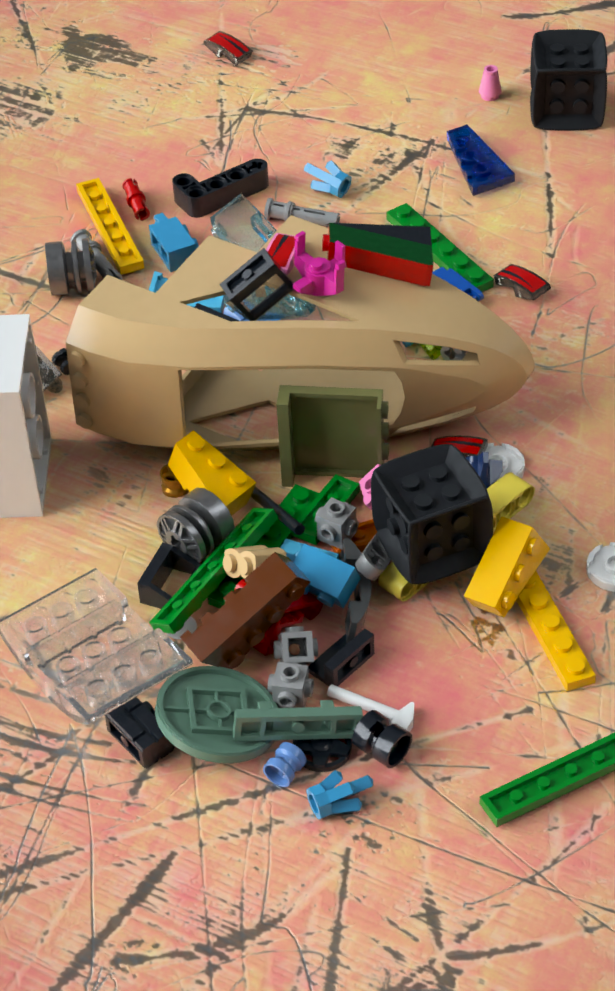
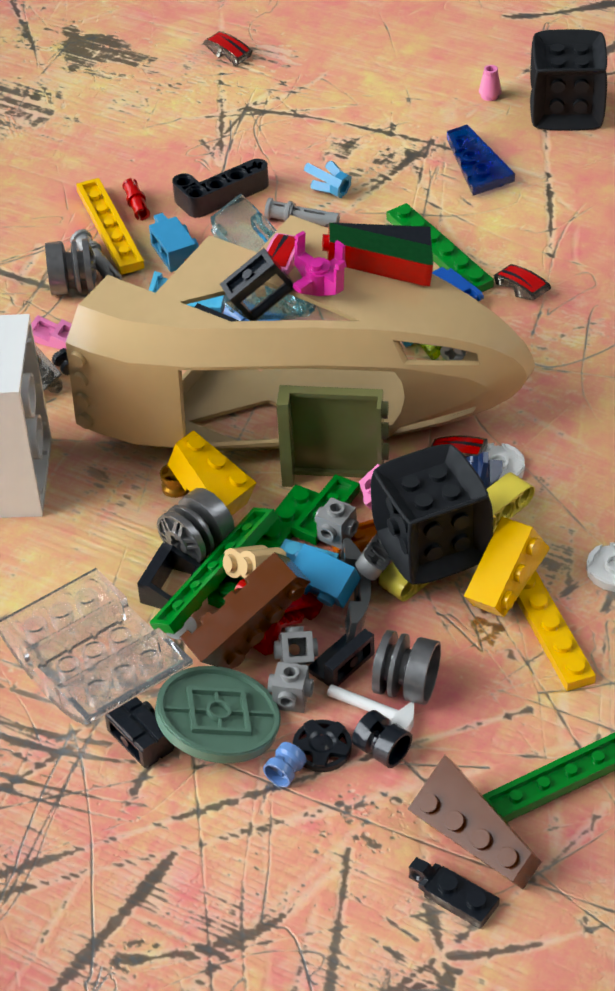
sand green hinge [232,700,363,741] -> none
black bar [251,486,305,535] -> none
dark azure rock [306,770,373,820] -> none
none -> bright pink slope [31,315,72,349]
none -> flat silver wheel [372,630,441,705]
none -> wedge [408,755,542,889]
none -> black hinge [409,857,500,929]

